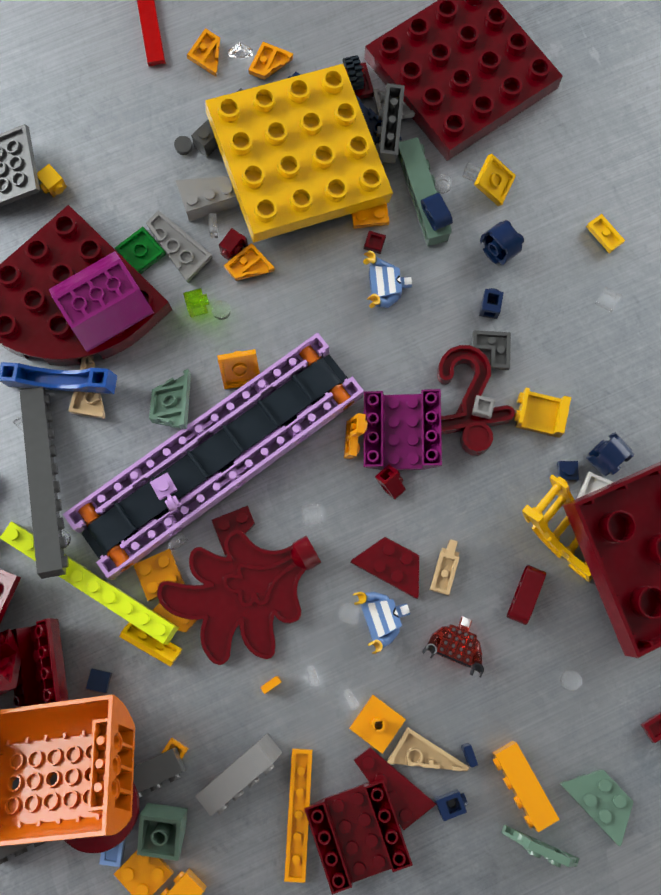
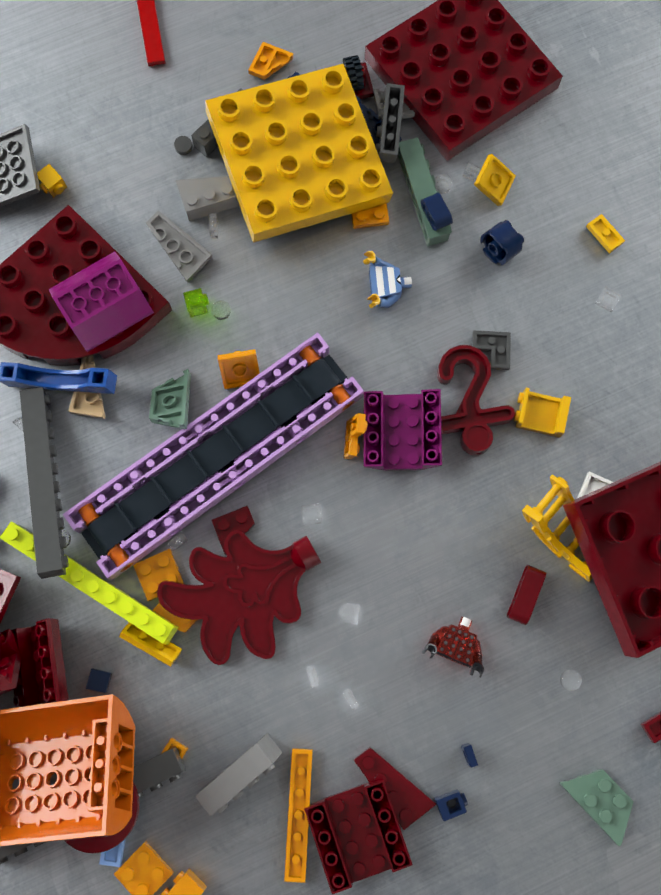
green tile [114,226,166,274] -> none
sand green slope [137,803,188,861] -> none
lavender plate [150,473,181,512] -> none
light orange wing [187,28,220,77] -> none
dark red brick [219,228,248,260] -> none
light orange wing [224,243,275,281] -> none
clear tile [228,42,253,58] -> none
light orange tile [261,676,282,694] -> none
light orange tile [349,694,406,754] -> none
dark red wing [350,537,419,599] -> none
torso [353,592,410,654] -> none
dark red tile [364,231,386,254] -> none
dark red brick [375,464,406,499] -> none
tan wing [387,727,470,771] -> none
tan hinge [429,539,460,596] -> none
light grey tile [472,395,495,419] -> none
dark blue brick [479,288,504,319] -> none
light orange brick [492,741,560,832] -> none
sand green wing [501,825,580,867] -> none
dark blue plate [557,461,579,481] -> none
dark blue brick [586,432,634,476] -> none

